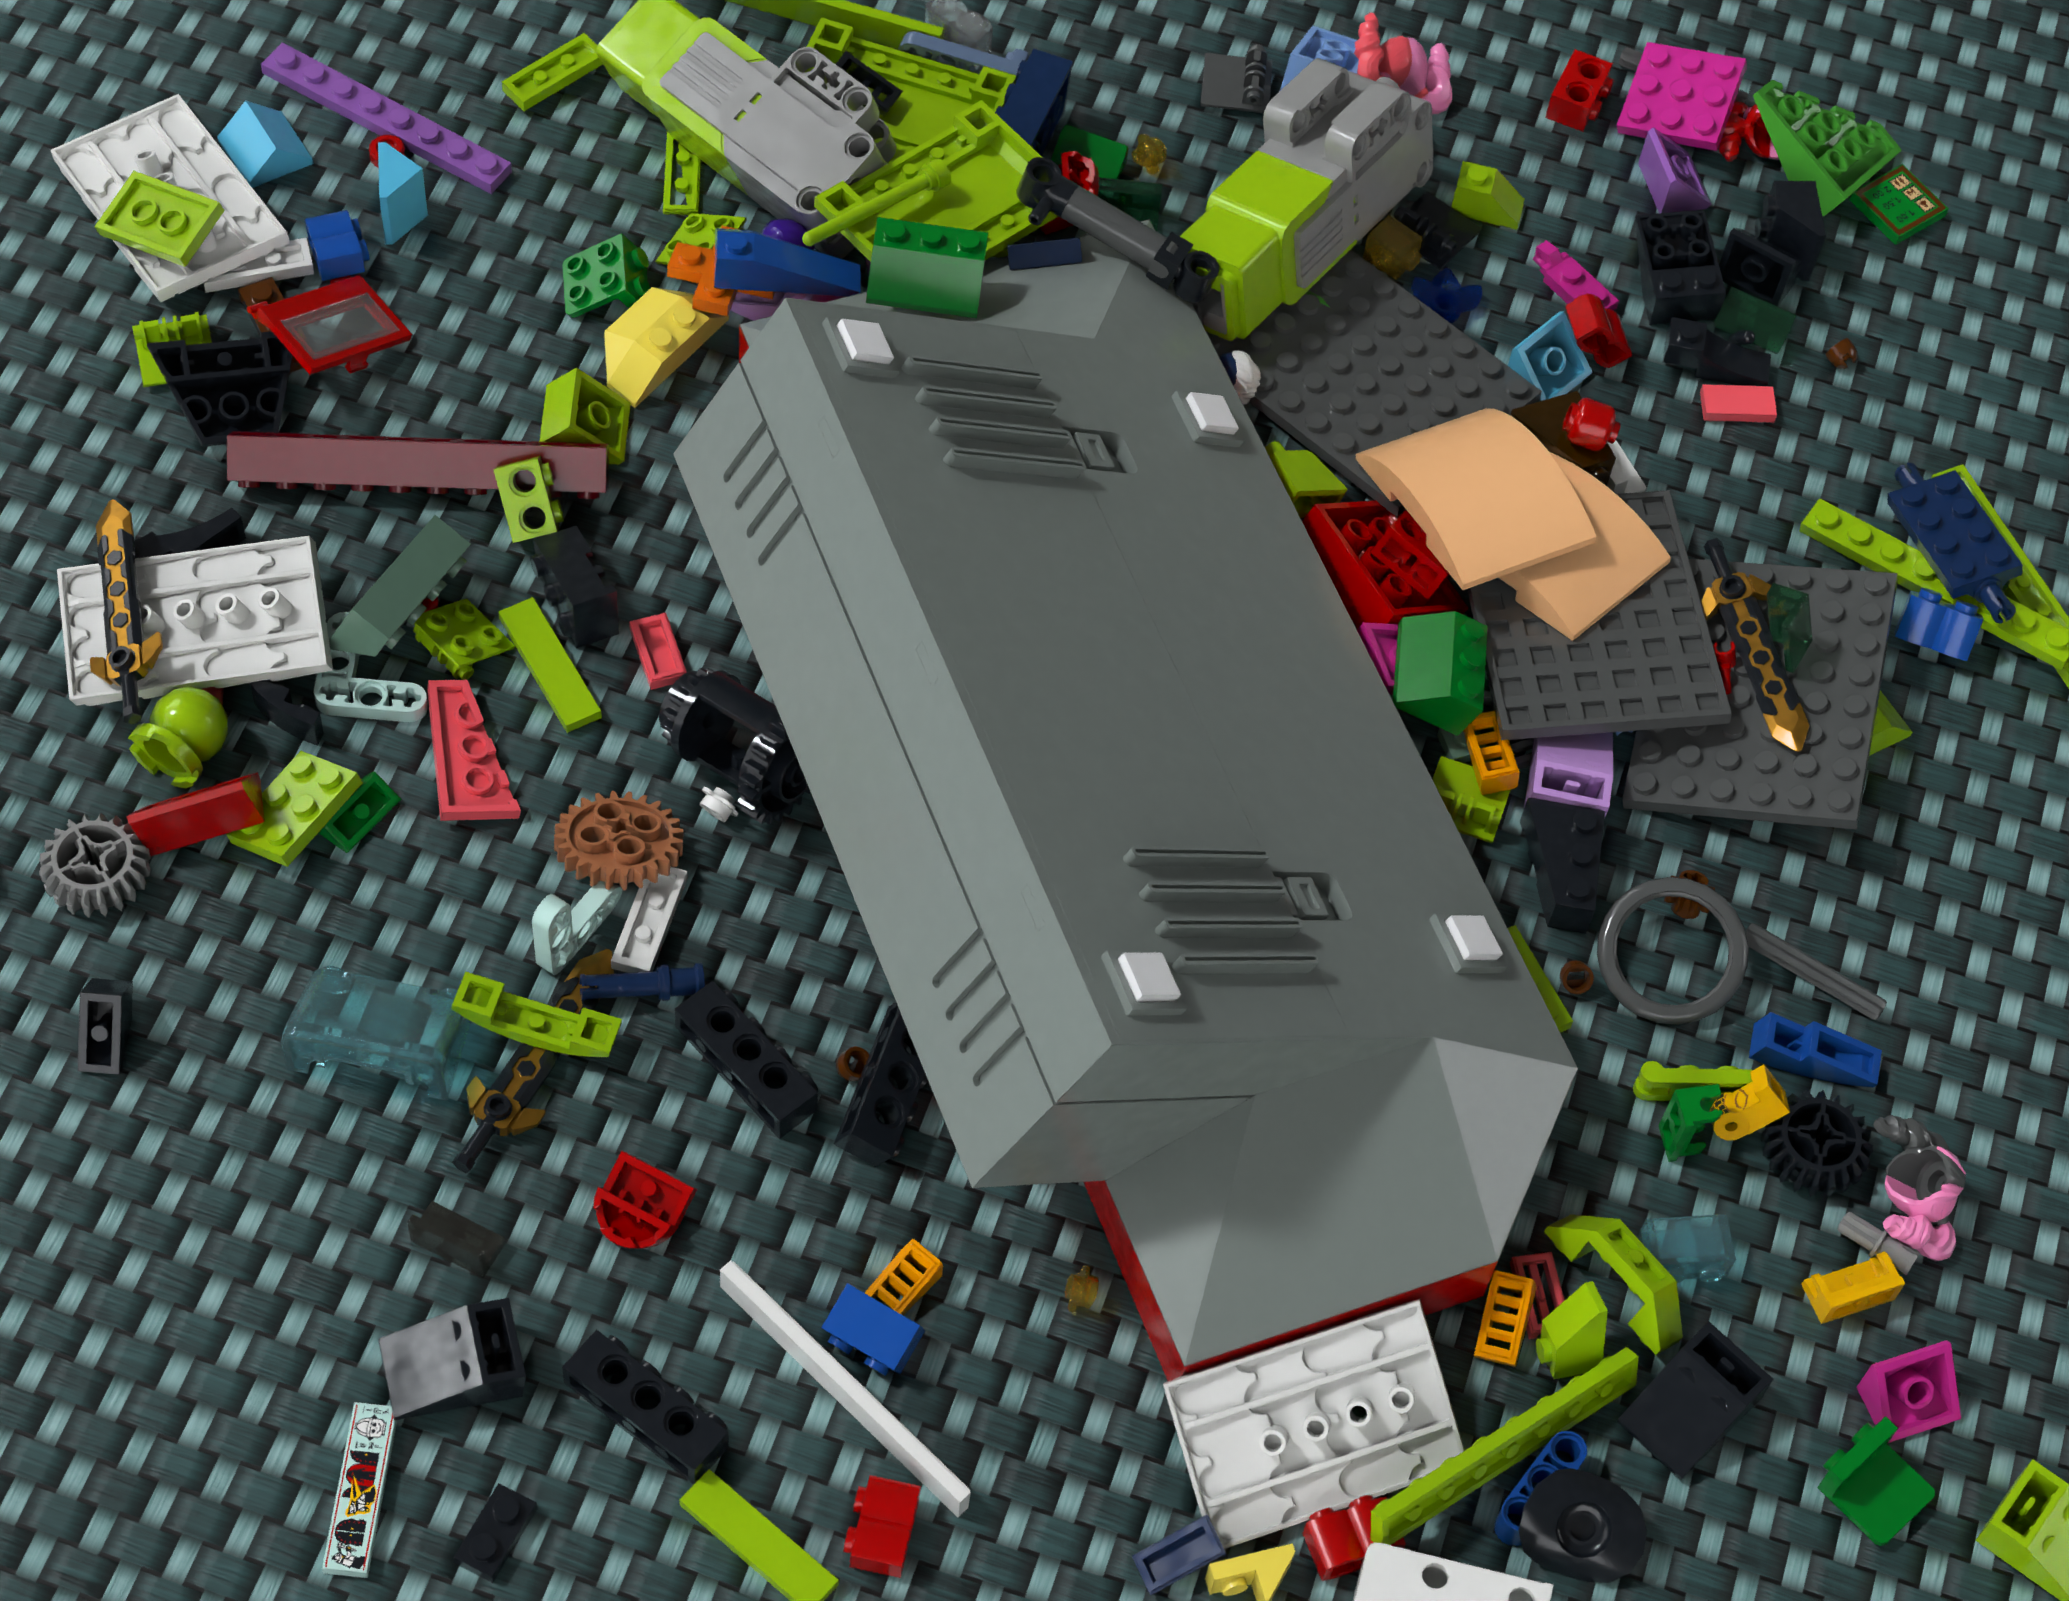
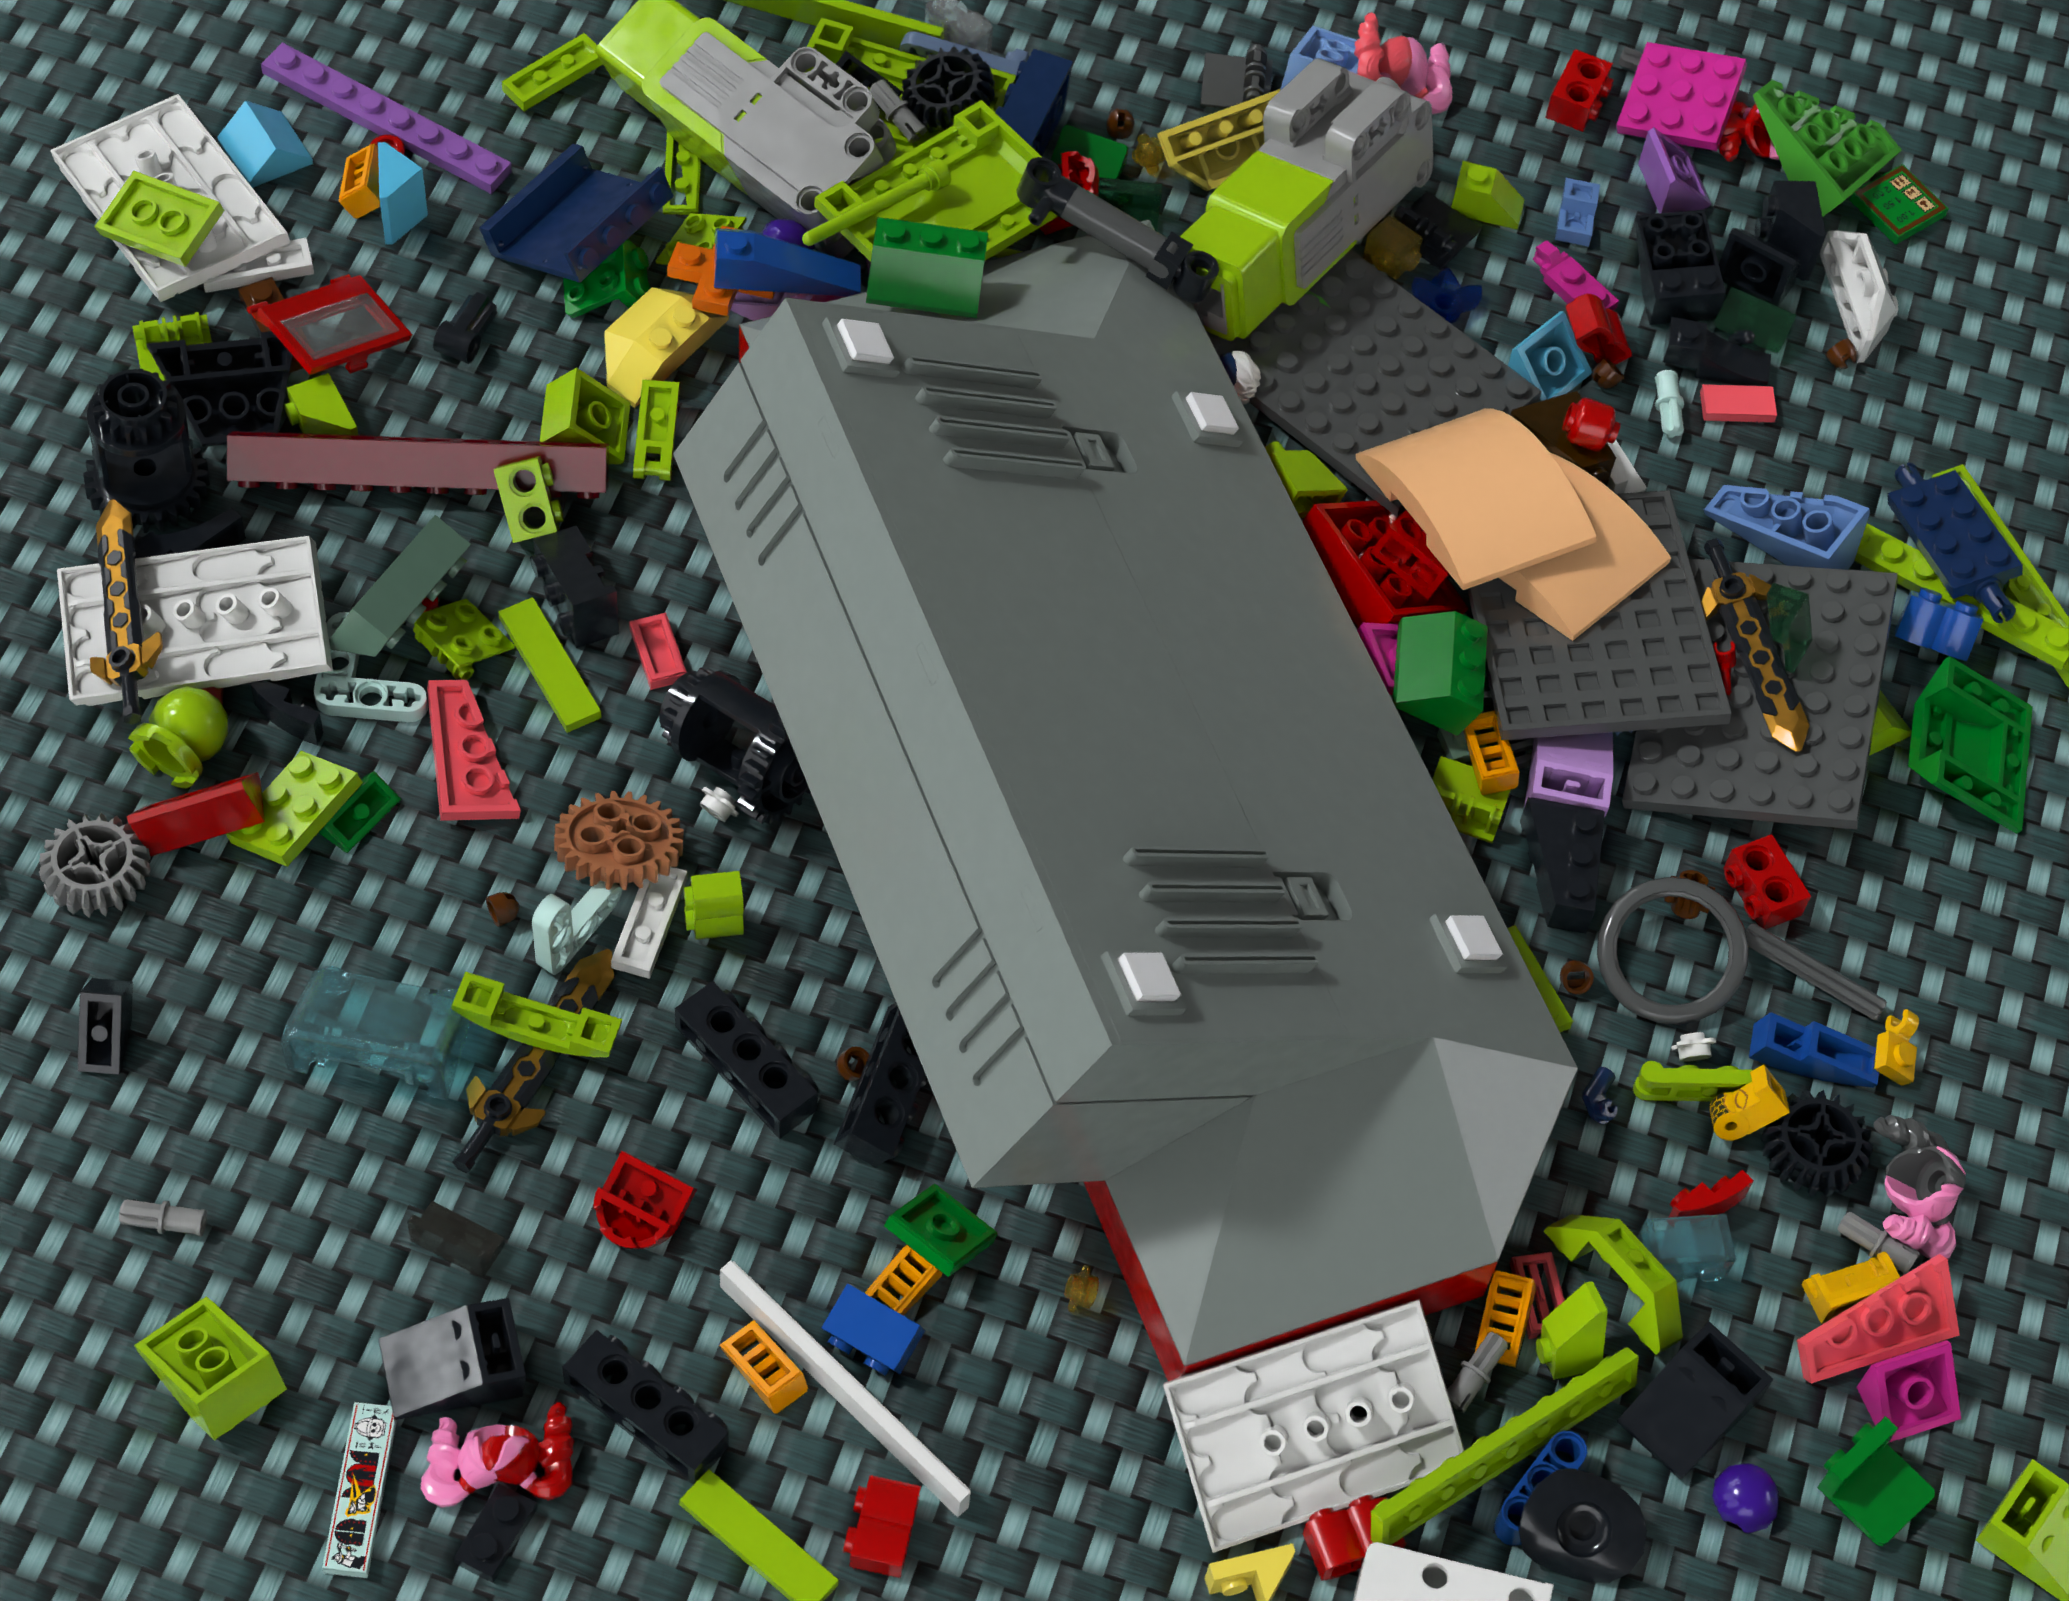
blue brick [304,210,370,281] -> none
dark blue pin [579,963,705,1001] -> none
dark blue slope [1007,238,1082,270] -> none
dark blue tile [1132,1515,1227,1596] -> none
green hinge [1658,1084,1723,1162] -> none
none -> black piece [83,369,210,533]
none -> light grey axle [119,1200,207,1237]
none -> lime slope [134,1296,287,1441]
none -> lime slope [284,373,358,435]
none -> light orange slope [338,143,380,219]
none -> hair [421,1402,575,1508]
none -> black piece [433,292,497,364]
none -> dark blue panel [479,143,674,283]
none -> reddish brown hinge [486,892,520,927]
none -> lime plate [633,380,680,481]
none -> lime brick [683,871,744,940]
none -> light orange slope [720,1320,808,1414]
none -> light grey axle [870,80,927,144]
none -> green tile [884,1183,998,1277]
none -> black gear [902,46,995,133]
none -> reddish brown hinge [1106,108,1135,139]
none -> light yellow wedge [1157,89,1281,191]
none -> light grey axle [1447,1332,1508,1413]
none -> medium blue slope [1555,178,1600,247]
none -> dark blue arm [1582,1067,1618,1124]
none -> reddish brown hinge [1592,357,1624,389]
none -> light aqua axle [1655,370,1684,438]
none -> red slope [1666,1170,1754,1229]
none -> white plate [1671,1032,1716,1062]
none -> medium blue wedge [1704,485,1870,570]
none -> dark purple hair [1712,1463,1779,1533]
none -> red brick [1723,834,1811,930]
none -> coral wing [1797,1254,1960,1384]
none -> white wedge [1820,230,1898,363]
none -> yellow plate [1874,1009,1919,1086]
none -> green slope [1908,656,2033,834]

